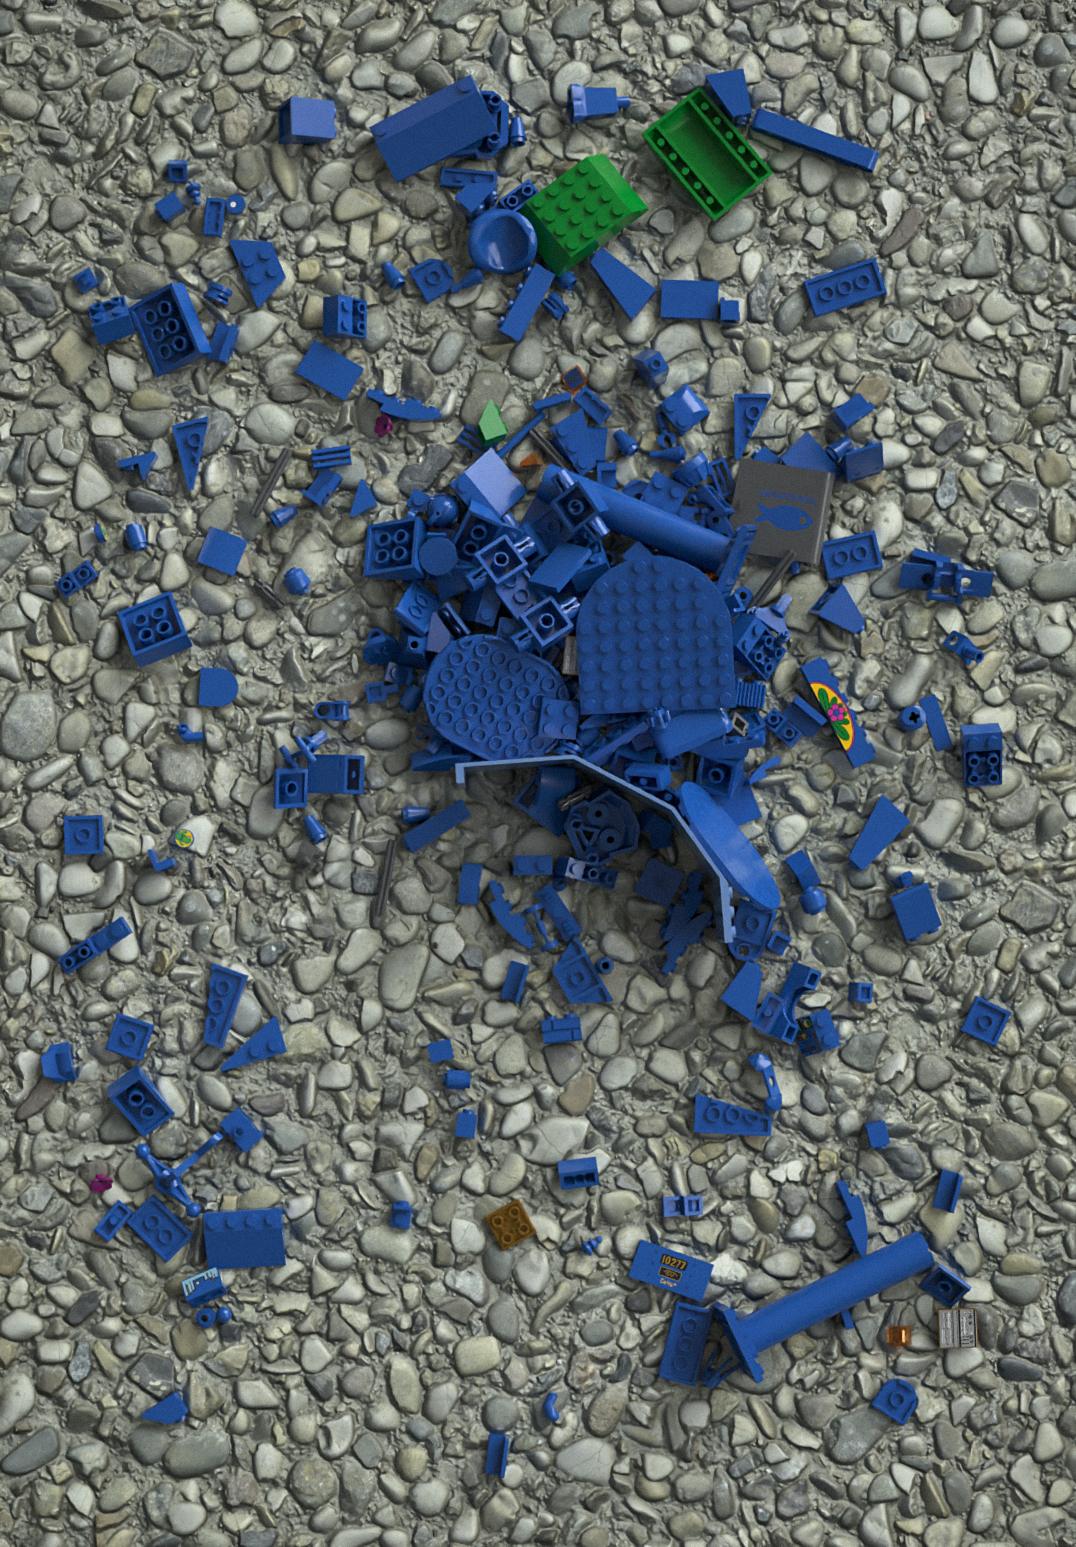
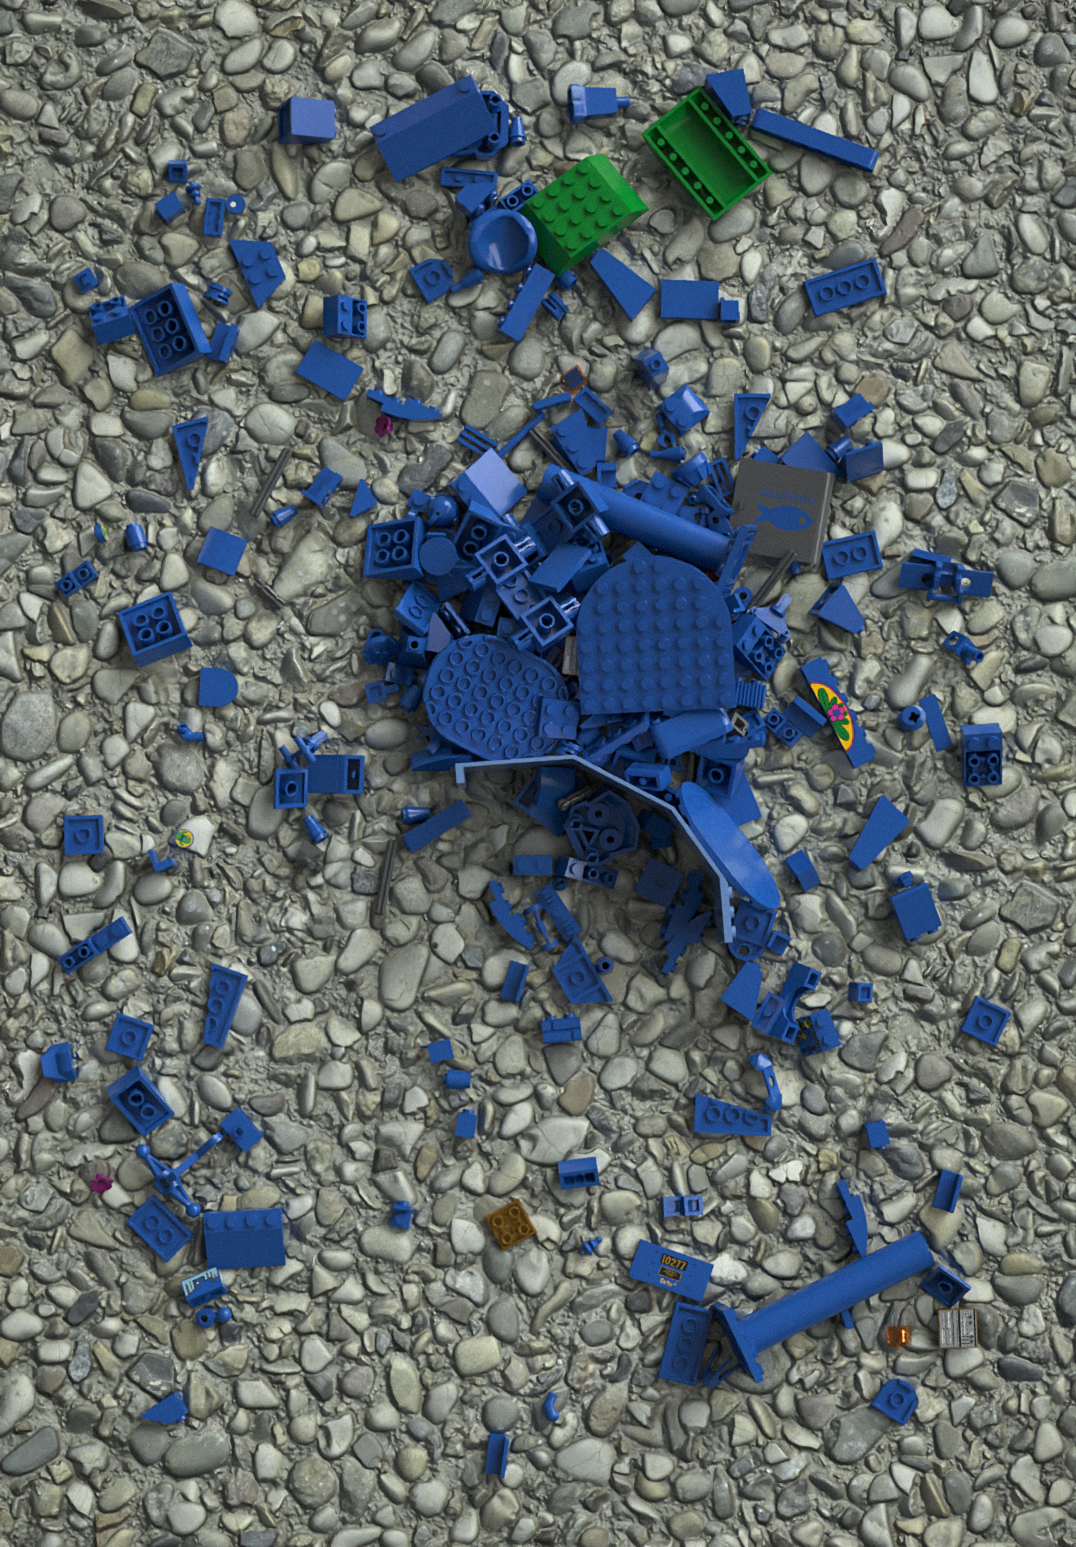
blue slope [93,1200,133,1243] -> none
blue slope [118,452,158,481] -> none
blue wing [221,1016,287,1071] -> none
blue head [282,567,311,596] -> none
blue tile [311,445,352,470] -> none
blue piece [314,701,351,721] -> none
blue cone [381,261,406,291] -> none
blue slope [458,863,483,906] -> none
slope [476,400,508,448] -> none
clear orange slope [520,452,544,468] -> none
blue gear [646,707,671,730] -> none
blue slope [744,756,781,786] -> none
blue head [798,886,827,916] -> none

